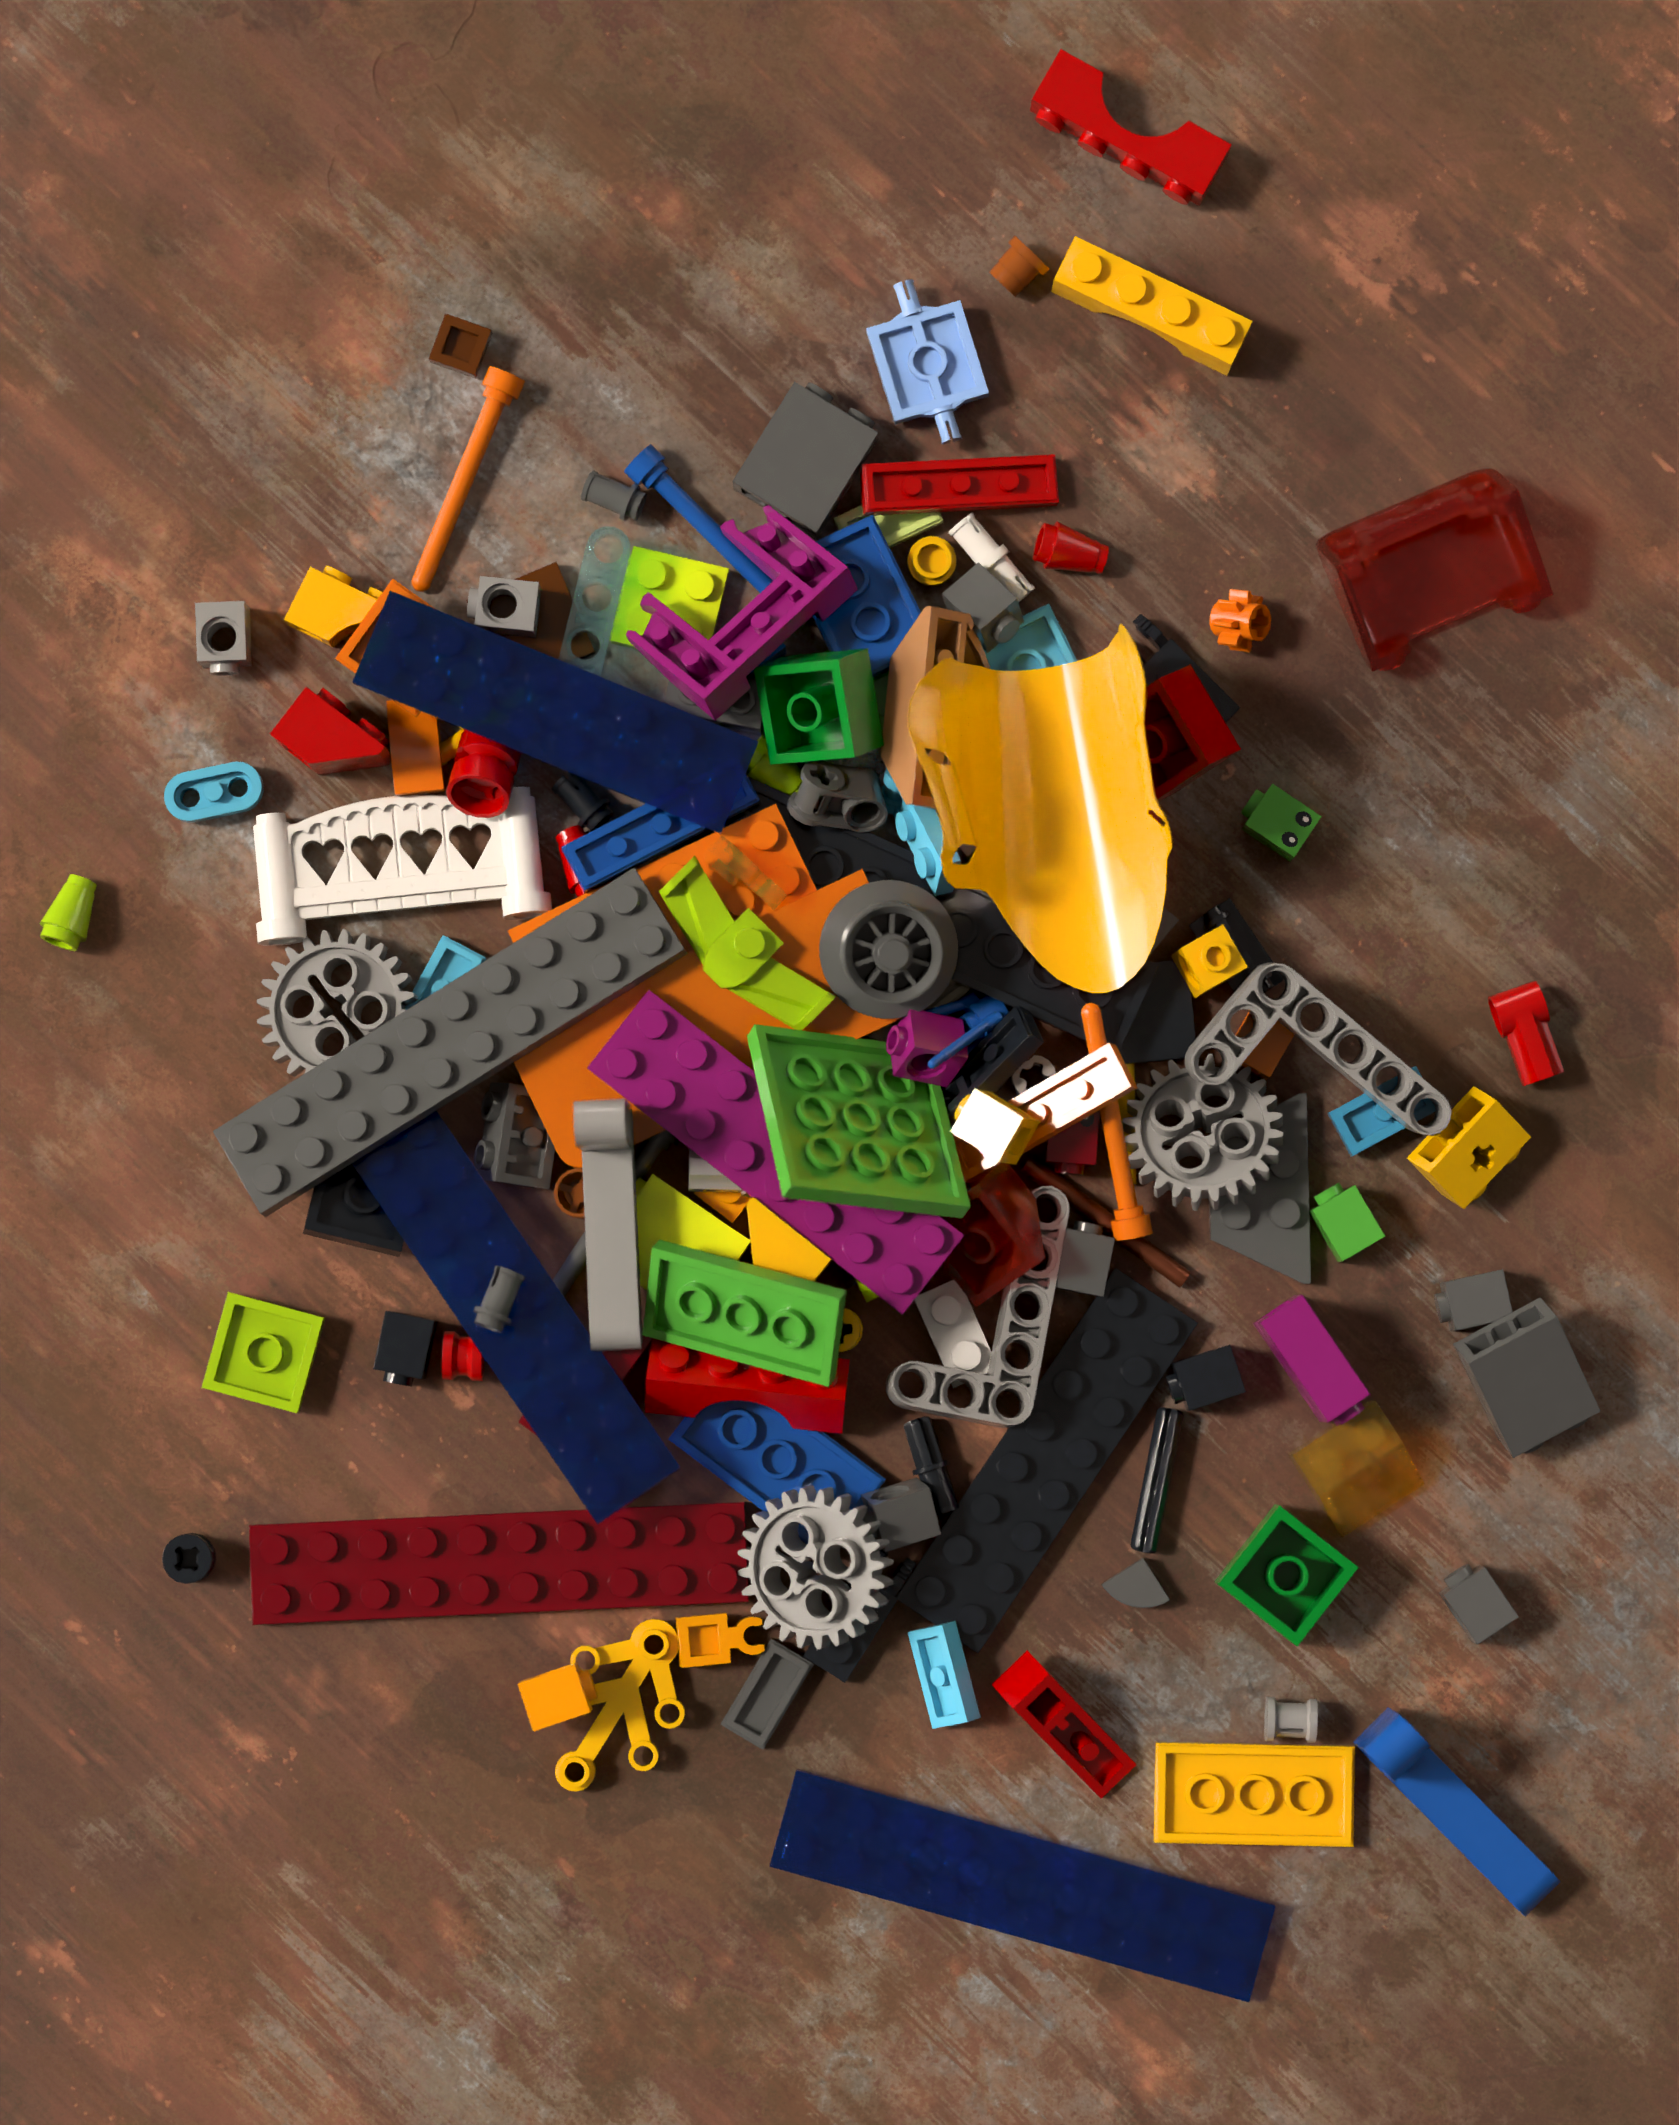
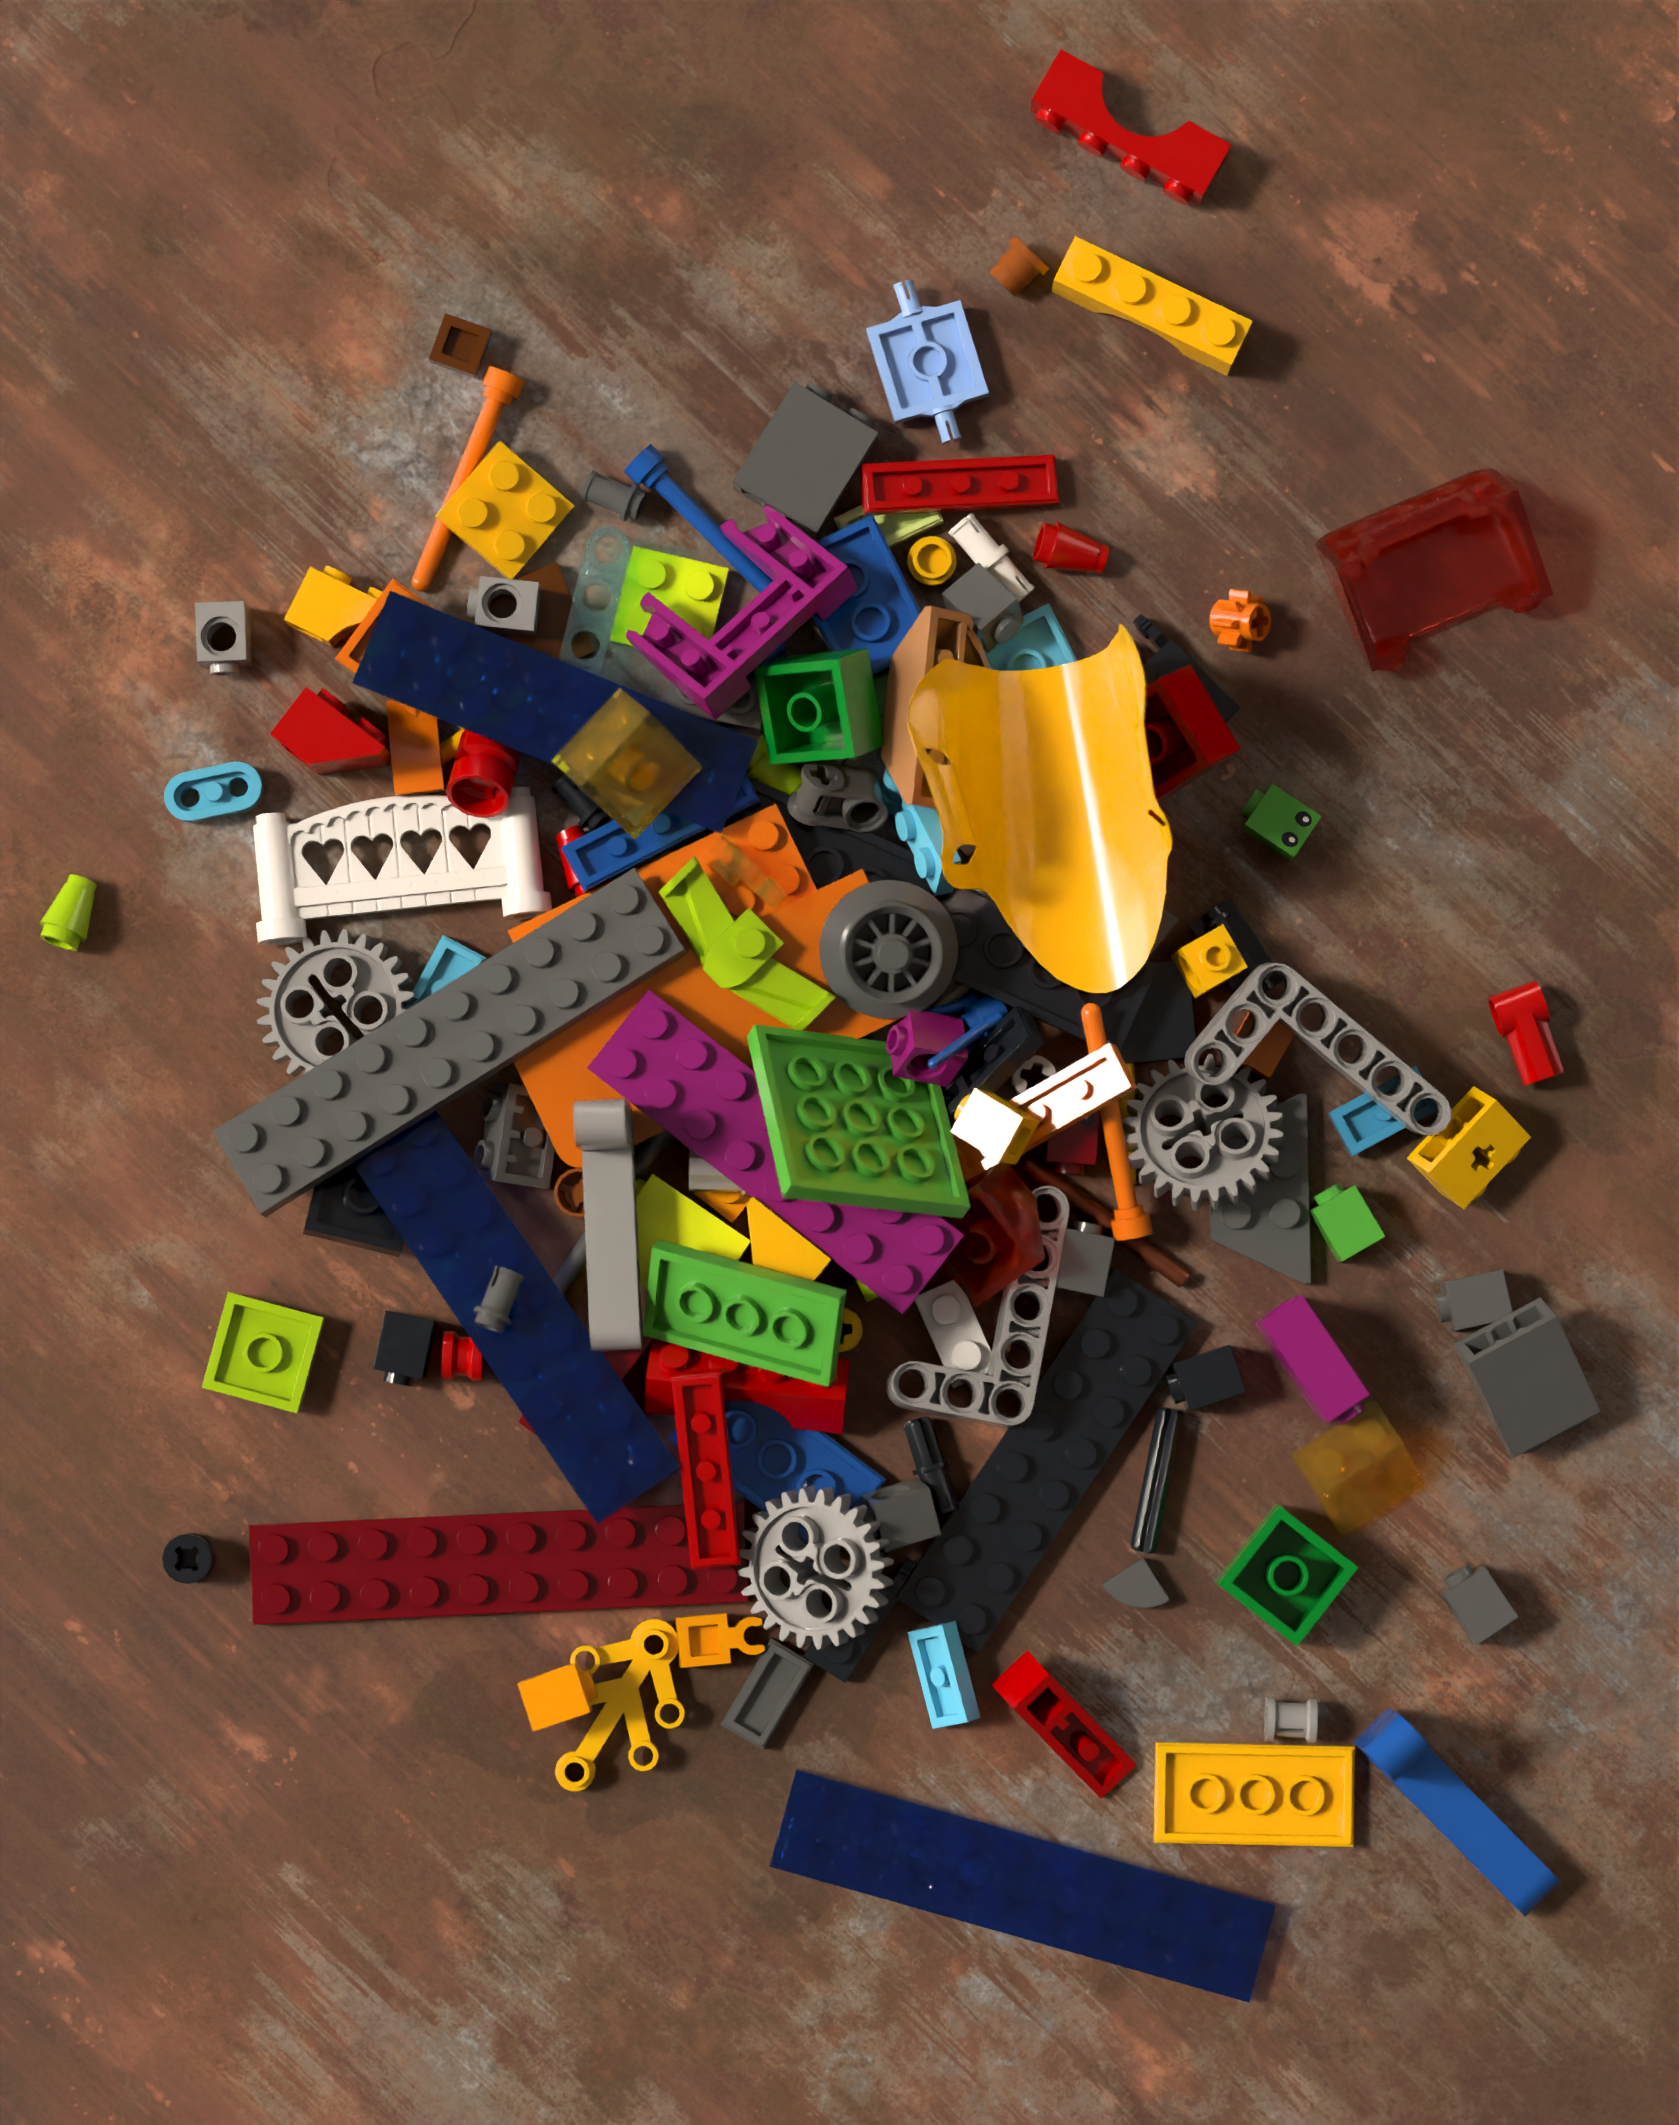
none -> yellow plate [435,441,574,579]
none -> clear yellow slope [551,688,703,840]
none -> red tile [671,1368,741,1569]

